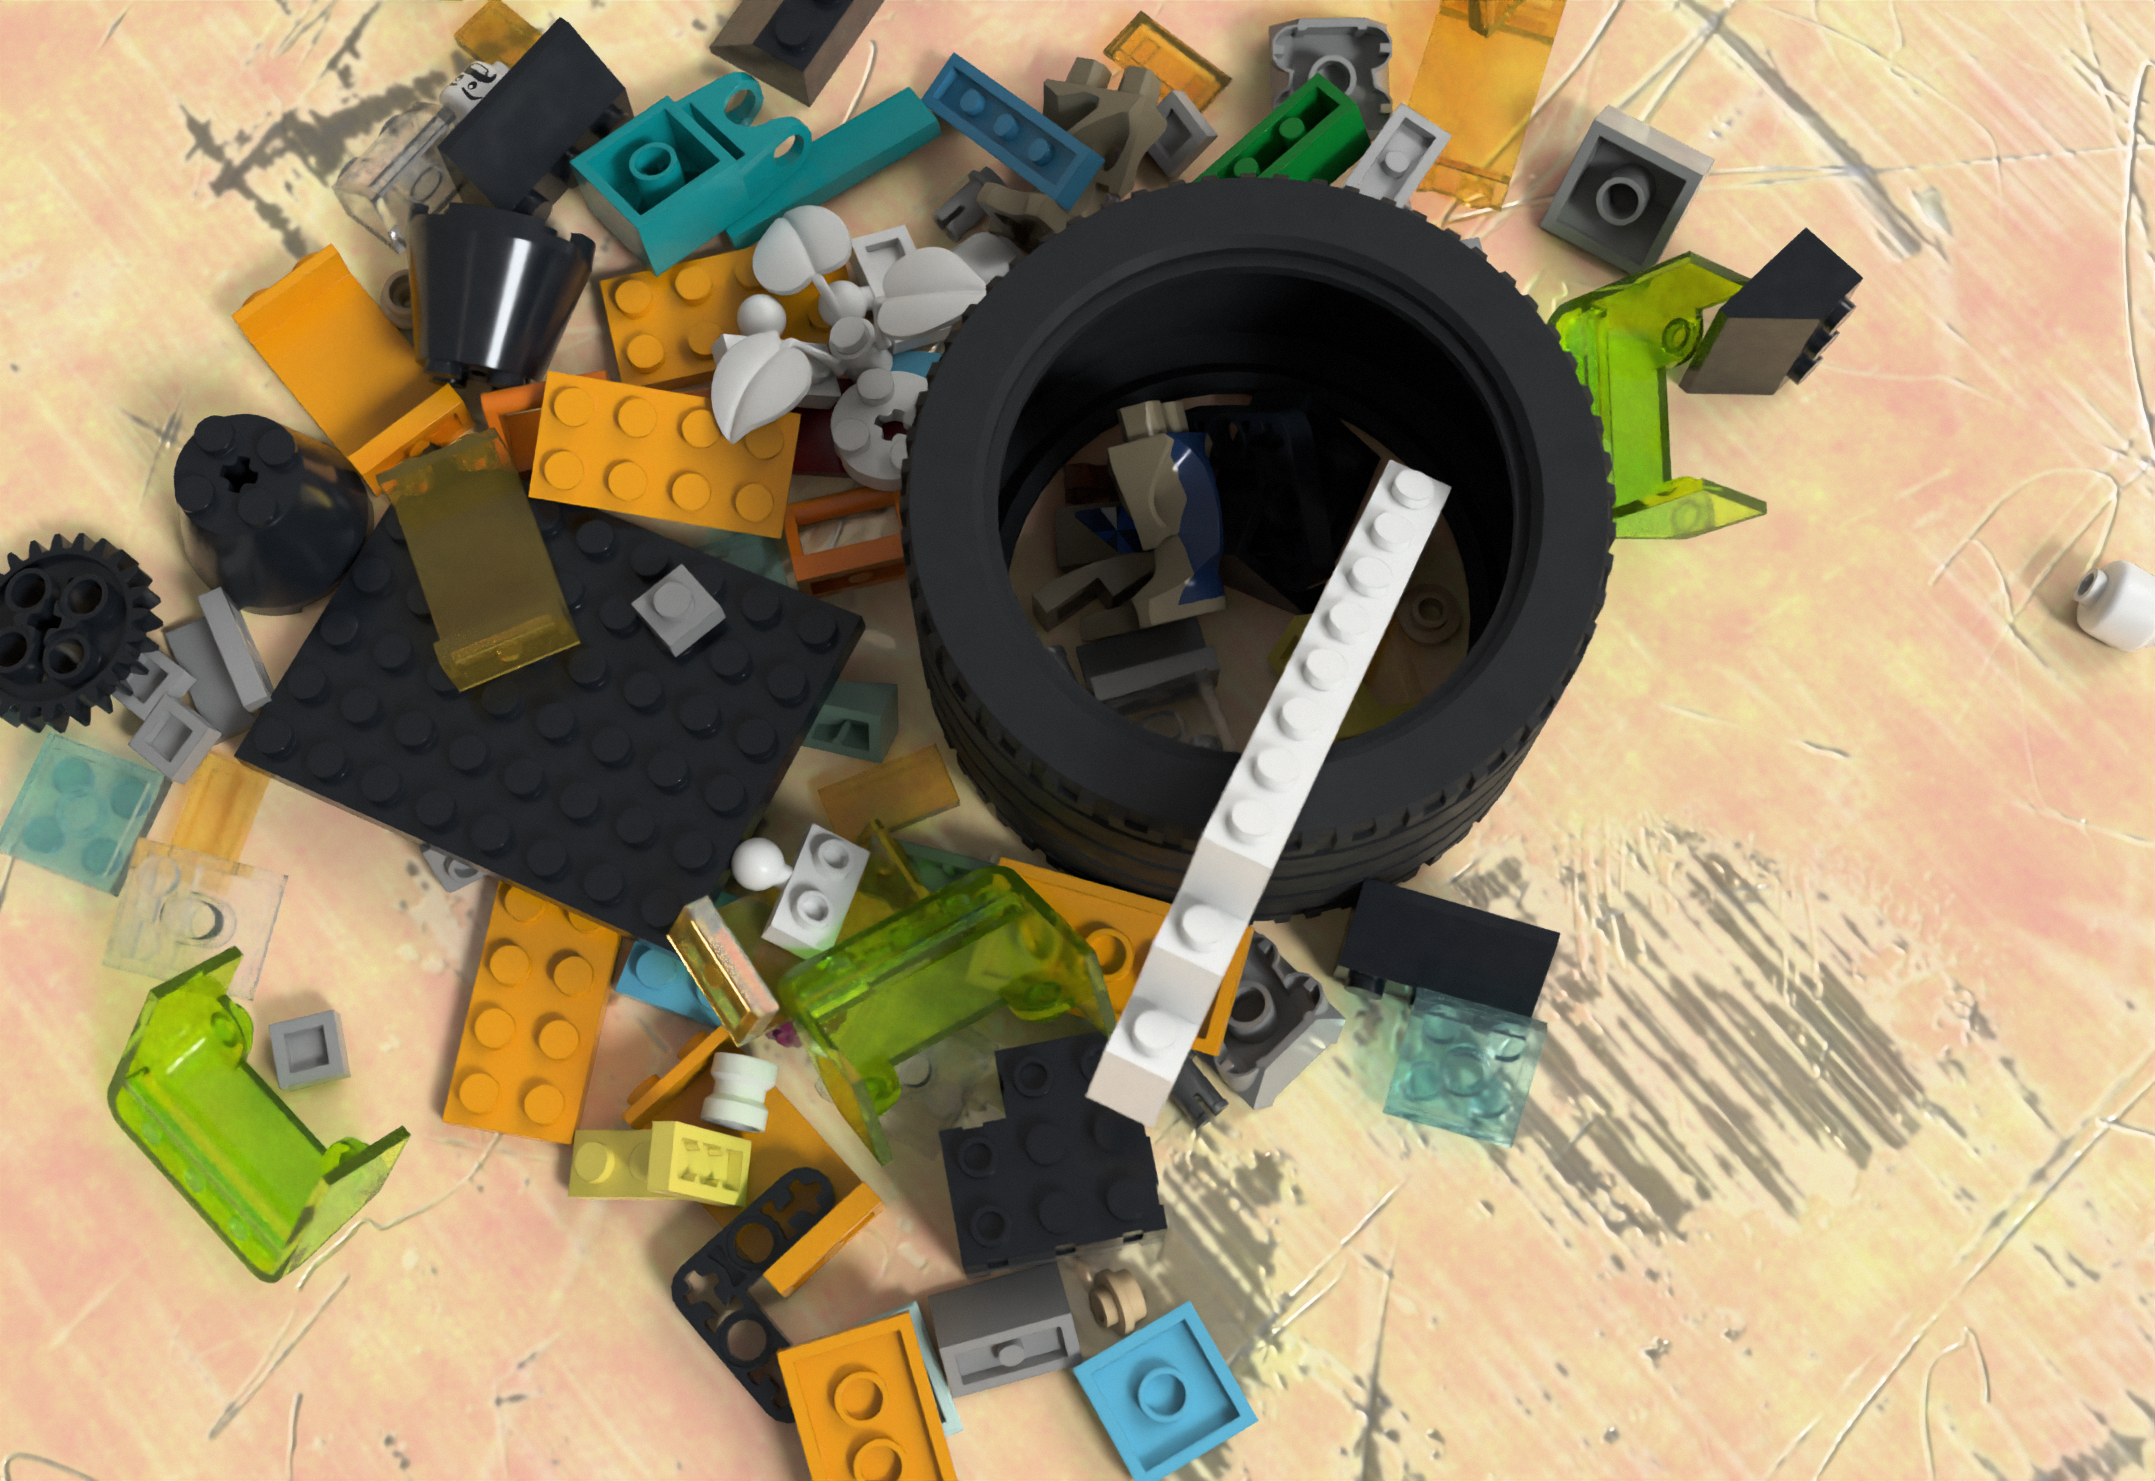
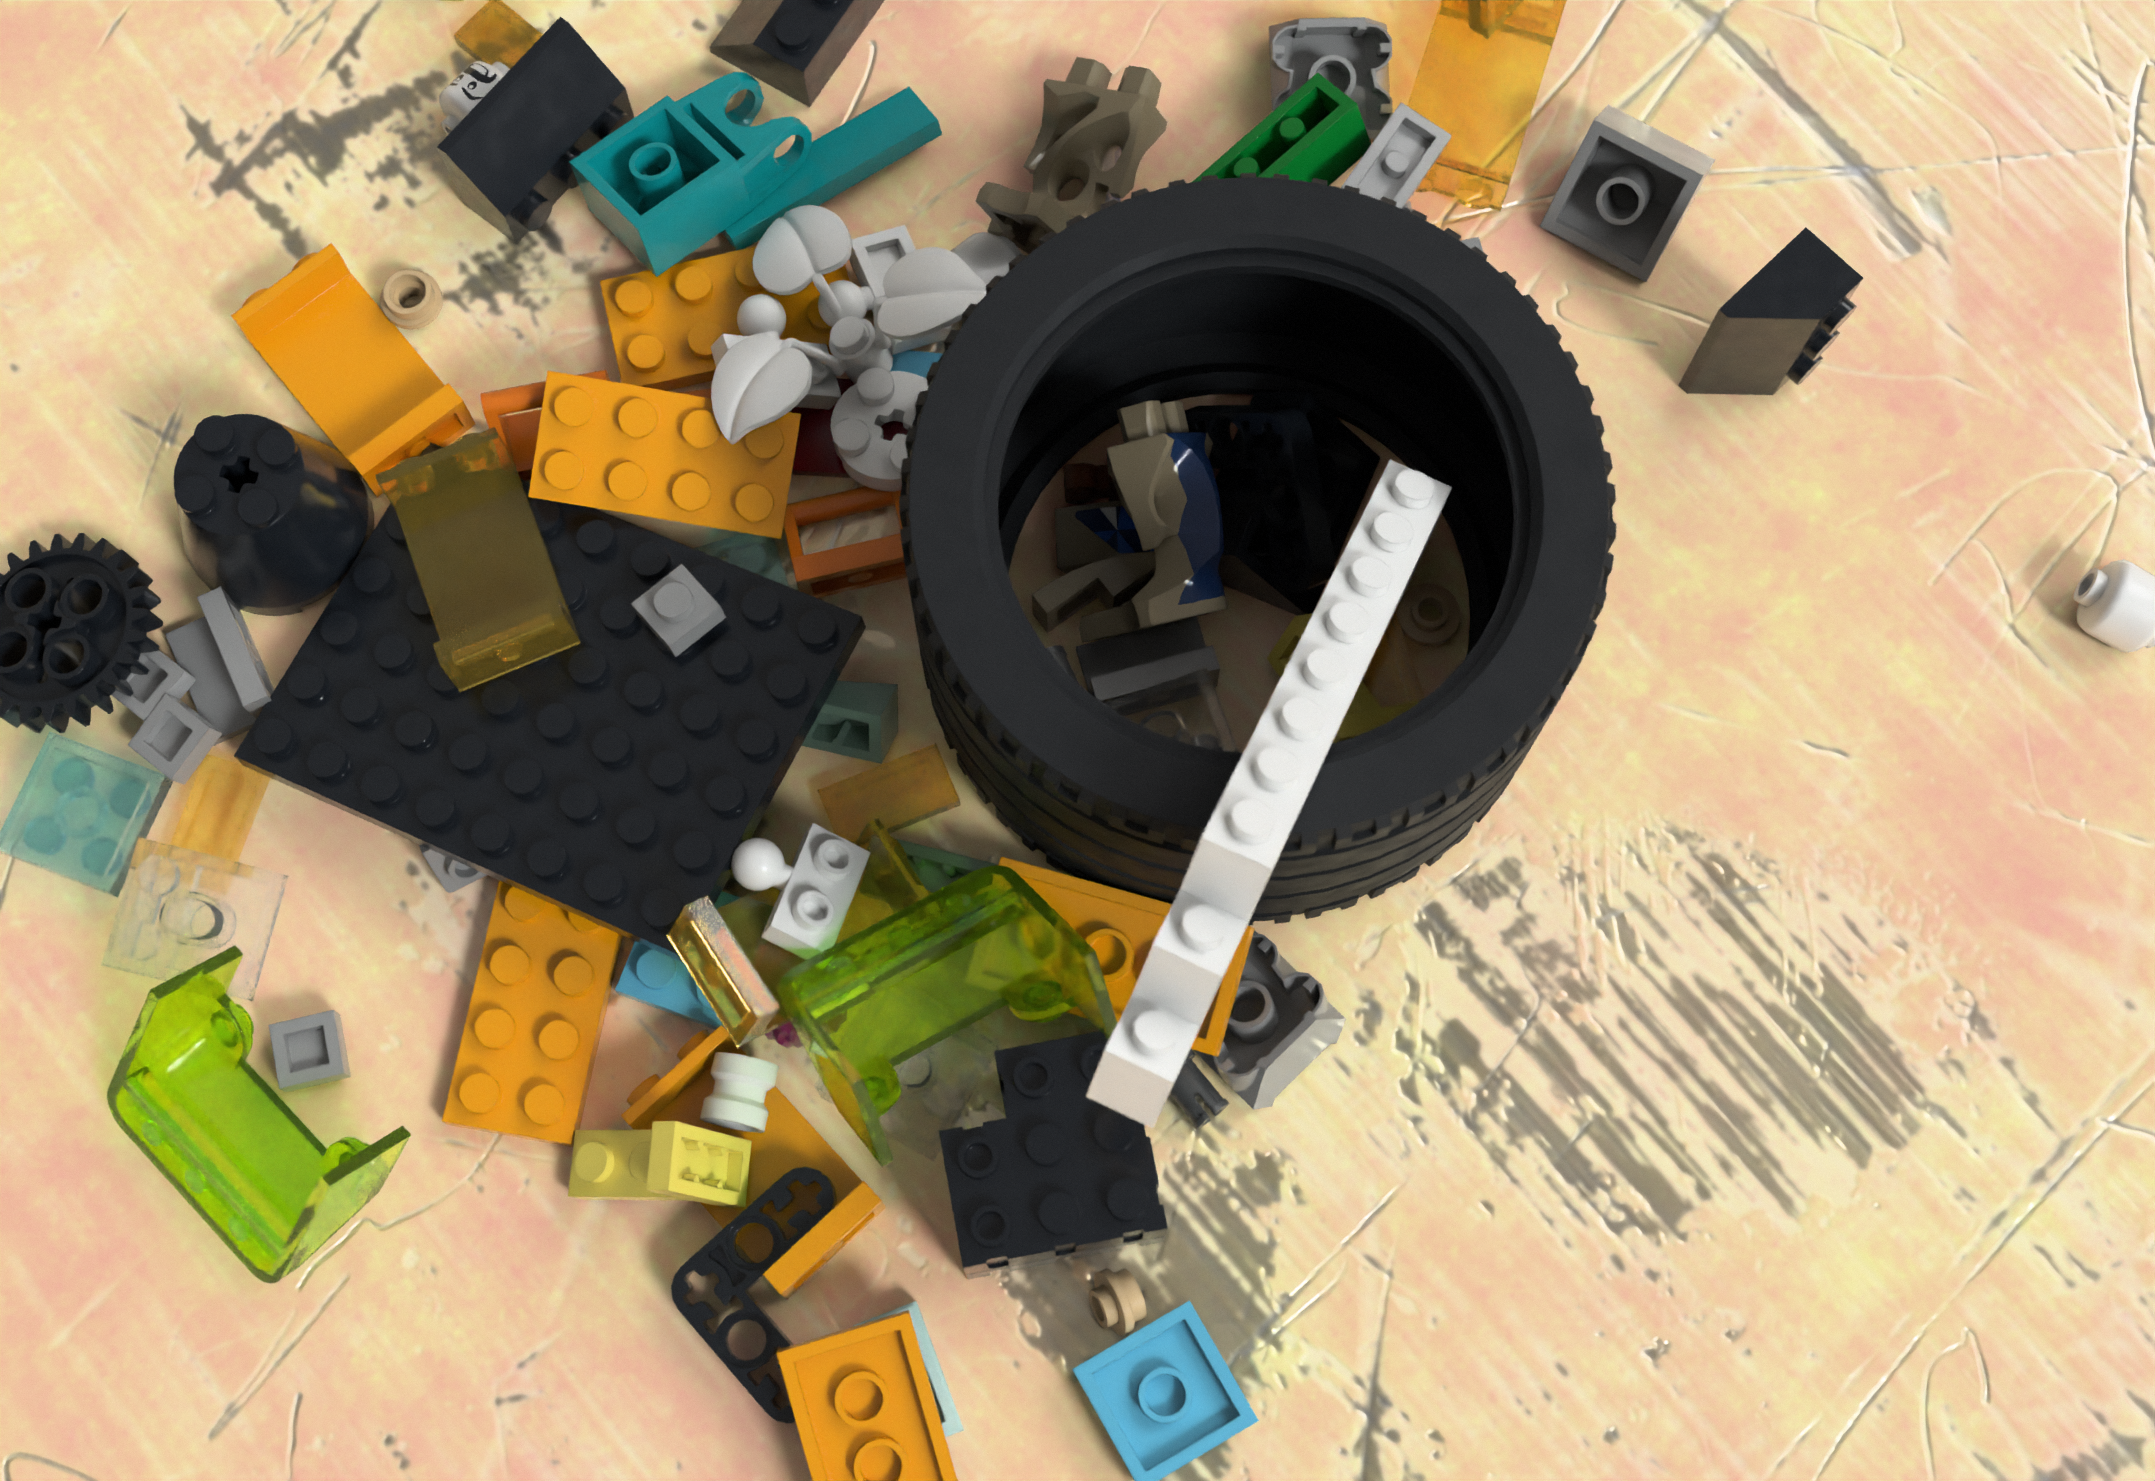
clear slope [331,101,459,255] -> none
black cone [405,202,596,391] -> none
dark azure plate [921,52,1105,211] -> none
light grey panel [928,1261,1083,1399] -> none
light grey pin [931,166,1007,243] -> none
clear yellow tile [1103,11,1232,114] -> none
light grey plate [1147,90,1218,177] -> none
black slope [1332,877,1560,1037] -> none
clear light blue plate [1383,987,1548,1148] -> none
clear neon green windscreen [1547,251,1767,540] -> none

